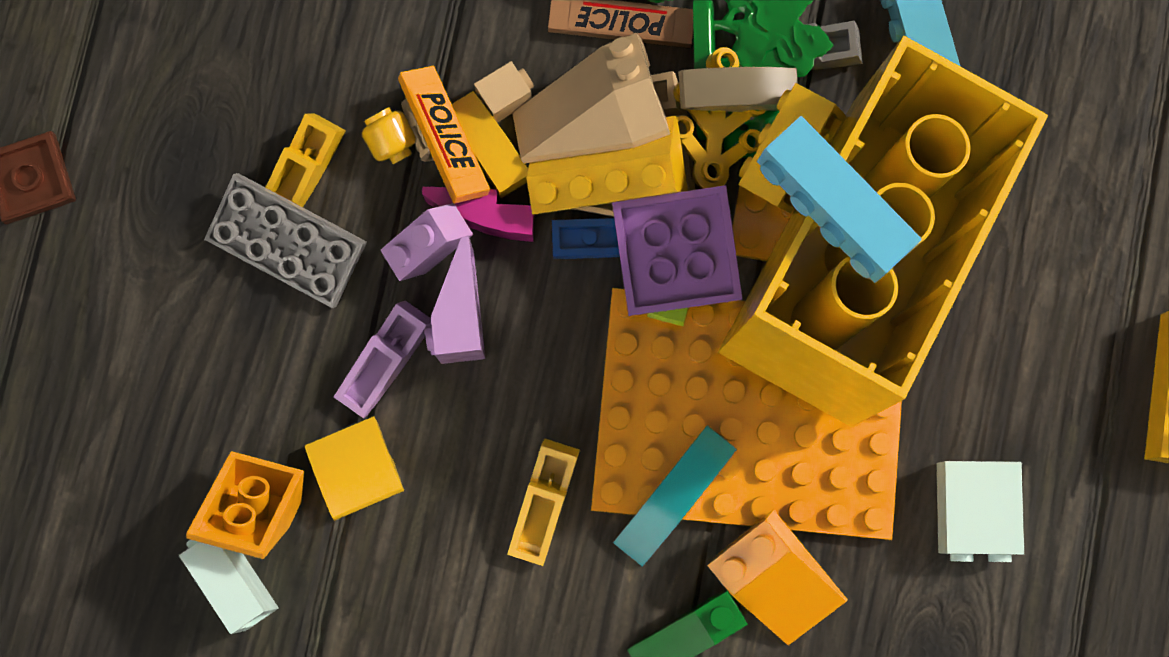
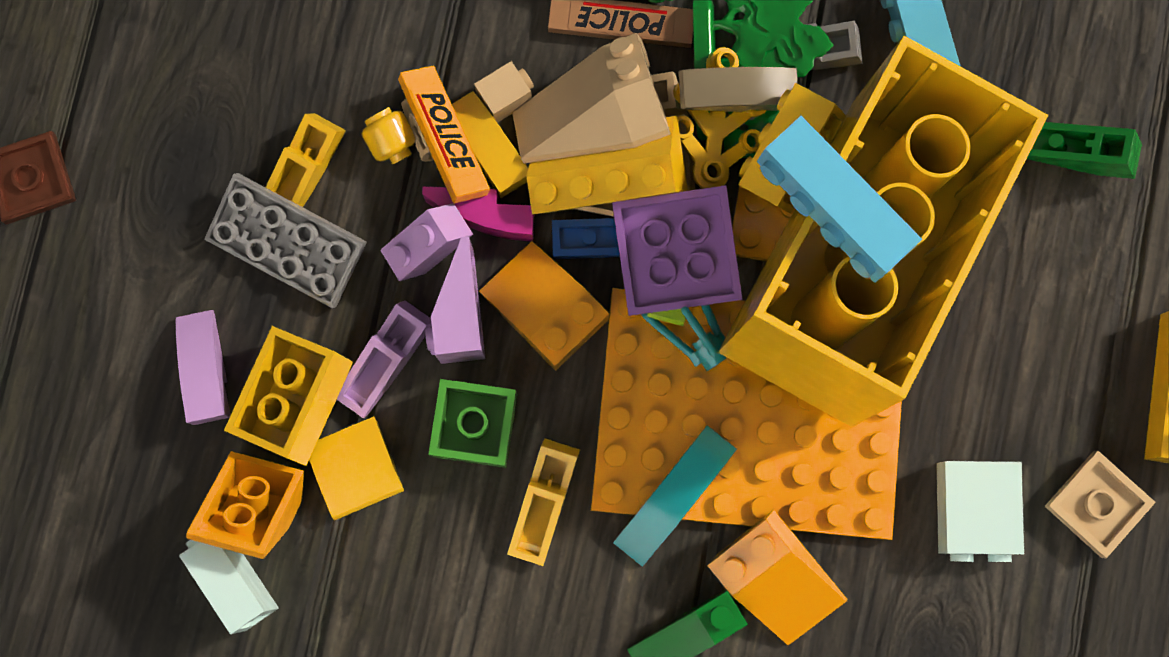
none -> lavender slope [176,310,230,425]
none -> yellow brick [224,326,353,466]
none -> bright green brick [428,379,518,468]
none -> light orange slope [479,241,609,371]
none -> teal plant [642,305,727,371]
none -> green slope [1027,122,1142,179]
none -> tan plate [1045,451,1156,558]

